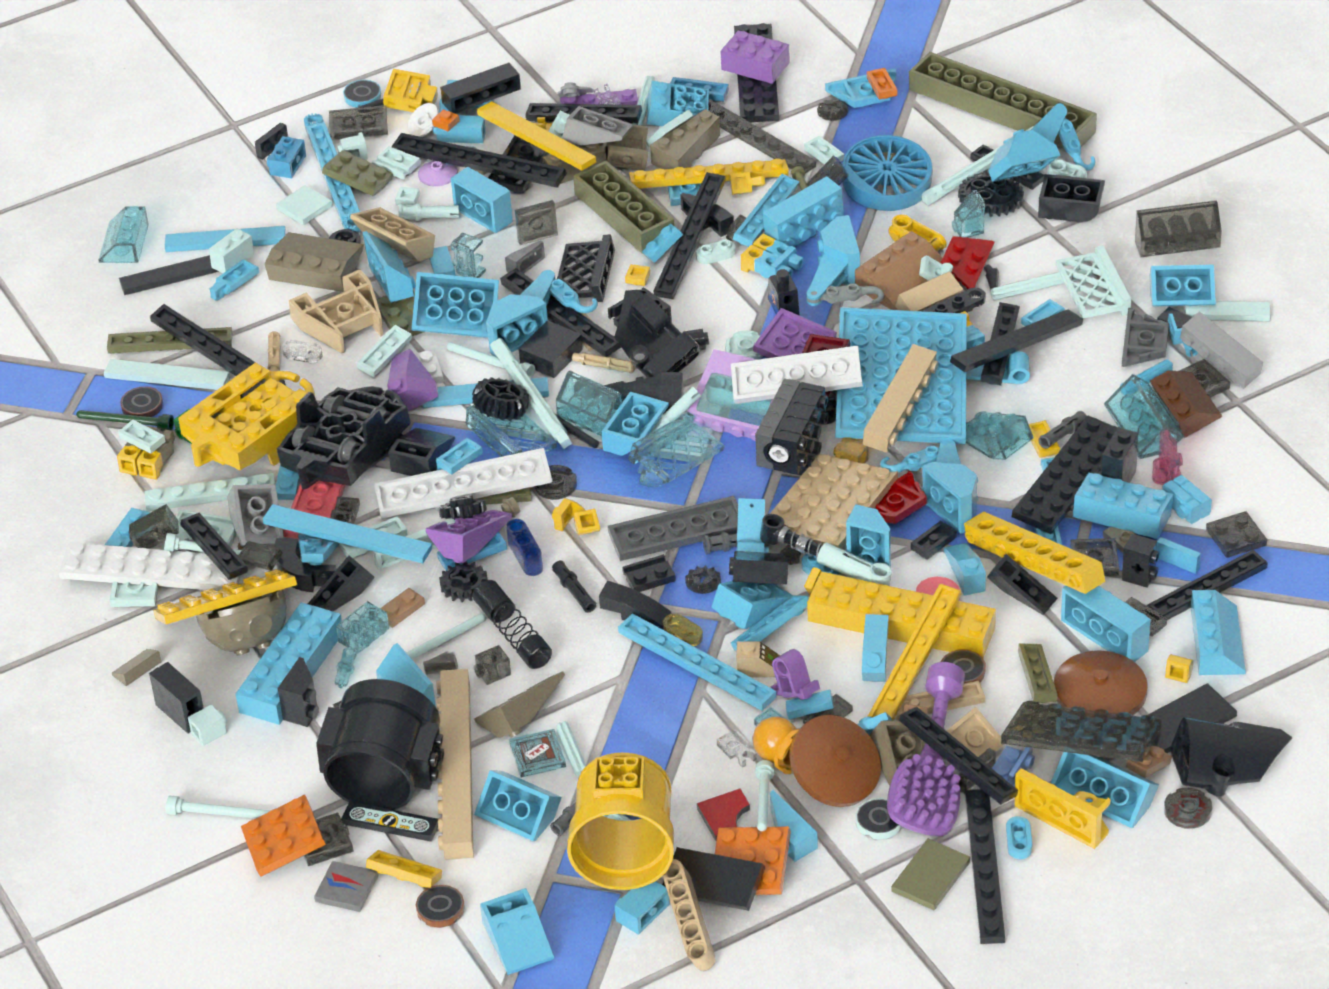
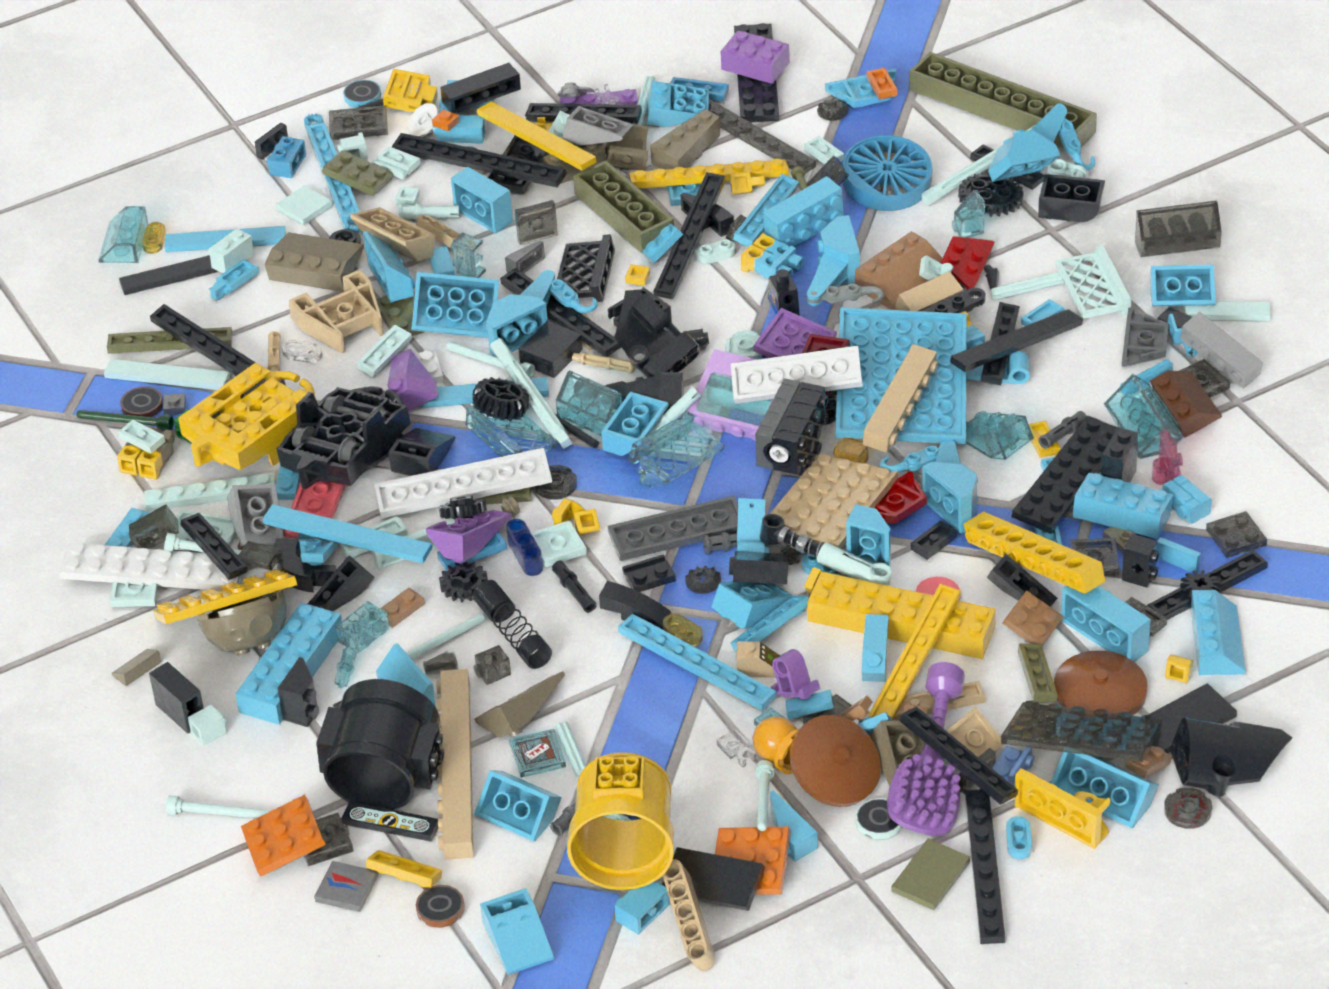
clear smoke slope [330,497,360,524] -> none
lavender dish [418,161,457,186] -> none
medium azure panel [436,438,483,475] -> none
light aqua tile [646,110,693,148] -> none
red tile [697,788,750,841] -> none
yellow piece [888,214,947,251] -> none
black tile [940,649,986,684] -> none
medium azure slope [944,543,986,596] -> none
none -> clear yellow plate [142,222,166,254]
none -> flat silver plate [163,393,186,415]
none -> tan beam [416,215,477,256]
none -> light aqua plate [529,520,587,568]
none -> medium nougat plate [838,695,873,721]
none -> medium nougat plate [1002,590,1064,646]
none -> black gear [1180,570,1221,598]

